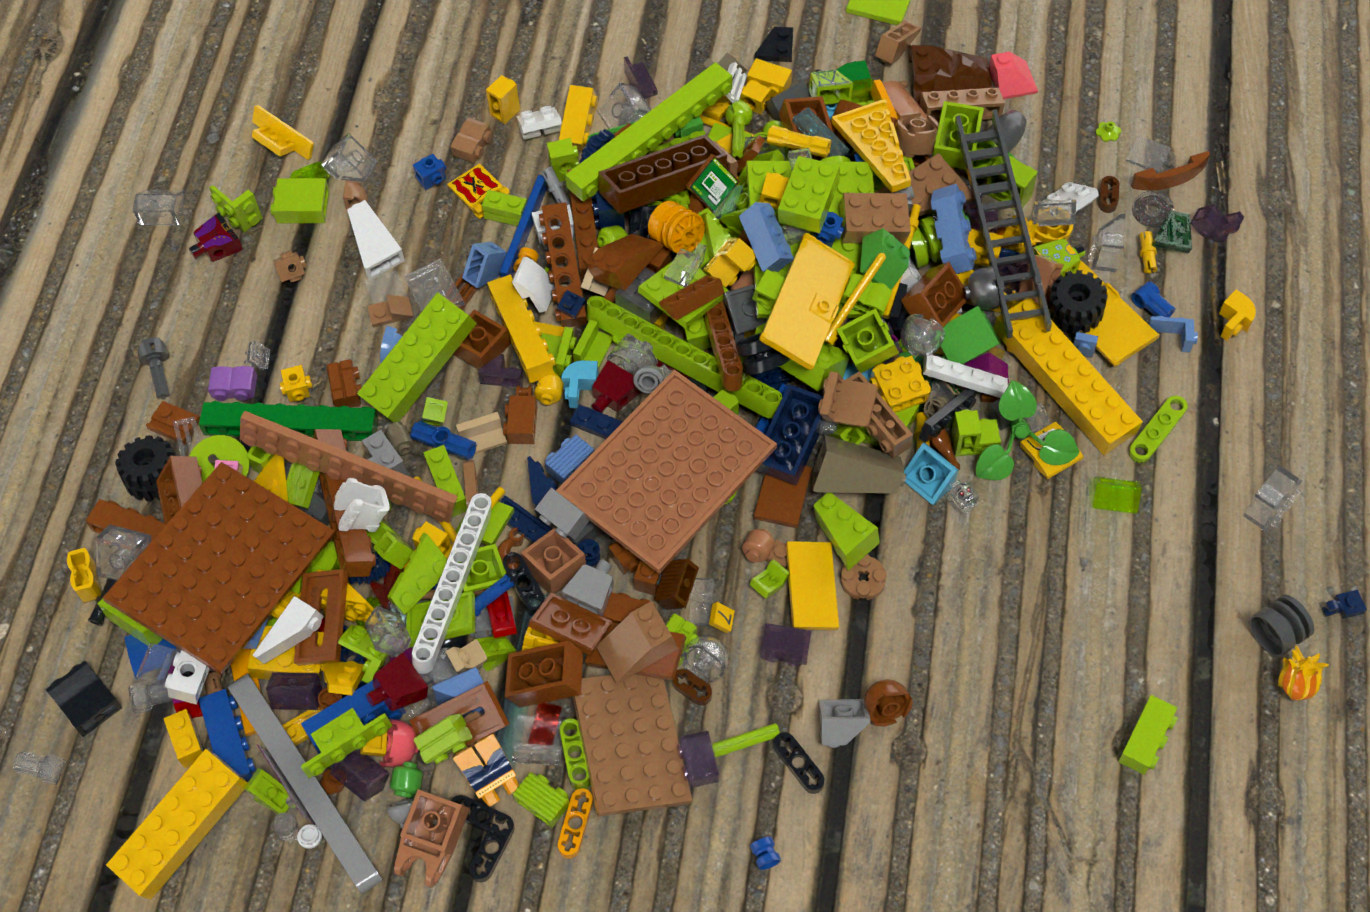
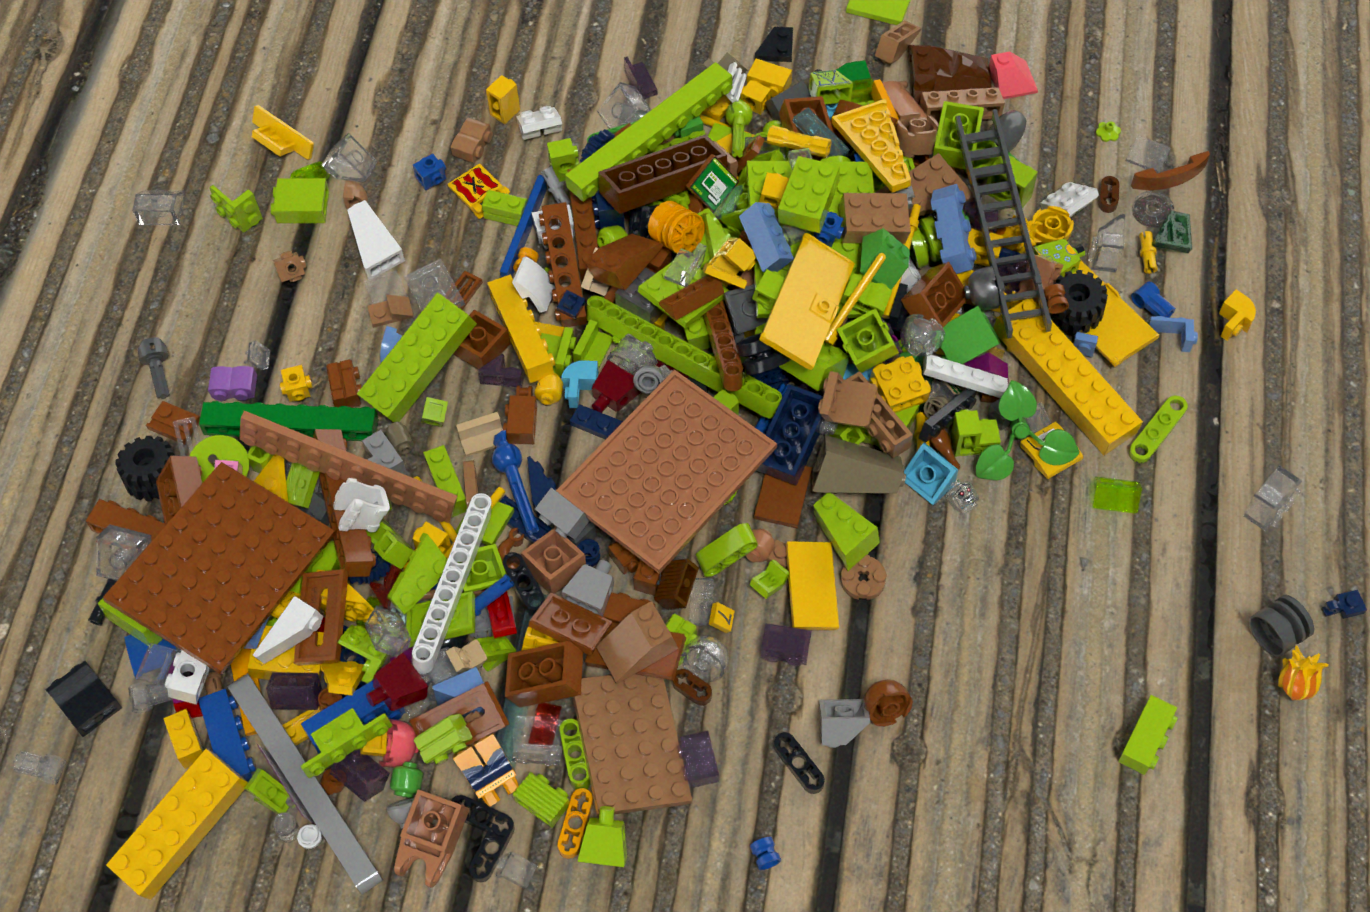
yellow brick [67,547,101,603] -> none
torso [188,213,243,262] -> none
blue piece [410,421,477,460] -> none
medium blue torso [462,242,507,288] -> none
medium blue brick [545,434,595,484] -> none
yellow wedge [559,85,598,151] -> none
lime axle [711,723,780,757] -> none
clear slope [1031,199,1076,226] -> none
clear purple brick [1190,204,1244,242] -> none
none -> blue piece [492,430,539,535]
none -> clear bracket [495,852,537,889]
none -> lime torso [578,806,627,867]
none -> lime beam [696,523,758,577]
none -> yellow tile [703,263,747,289]
none -> dark orange wheel [1043,284,1069,314]

